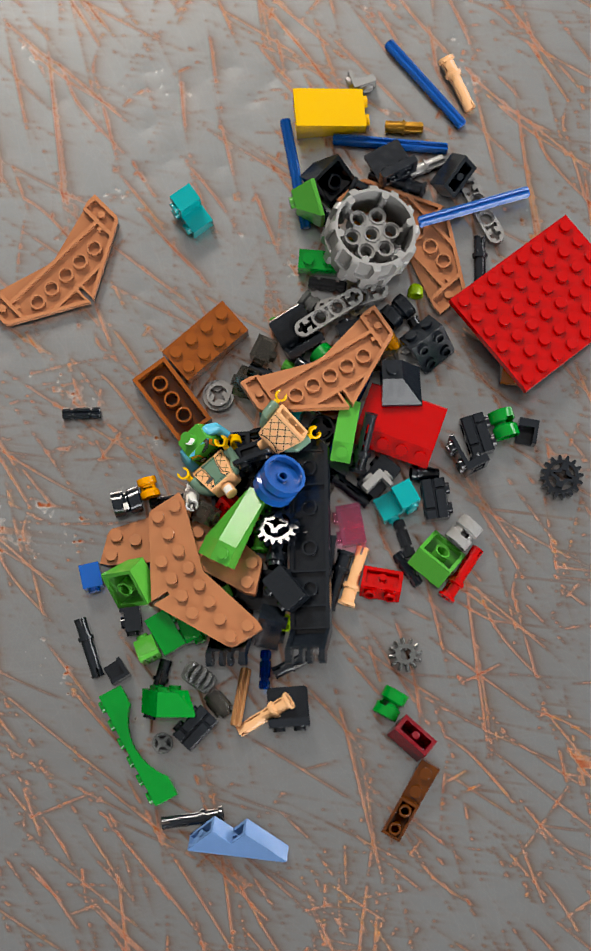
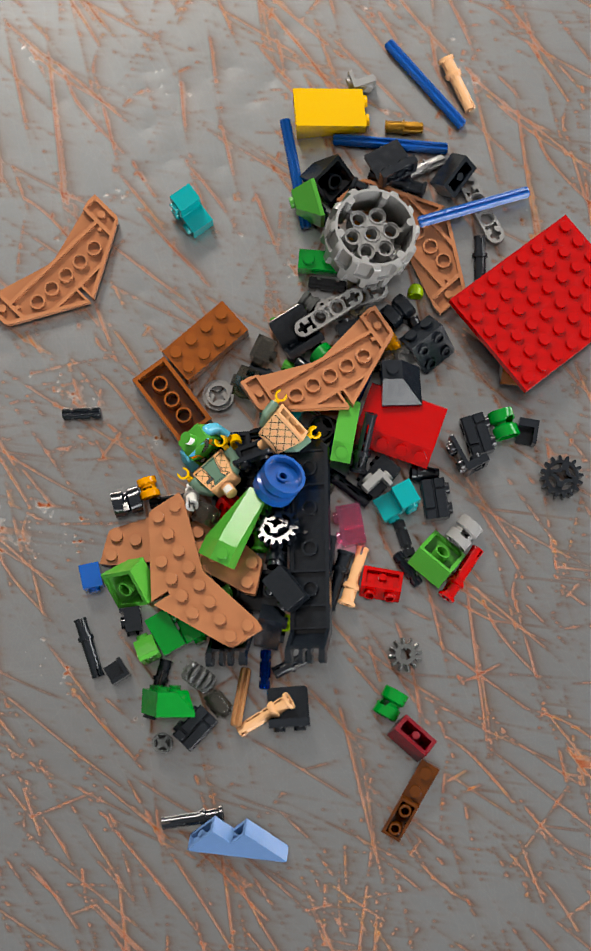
green arch [98,685,179,807] -> none

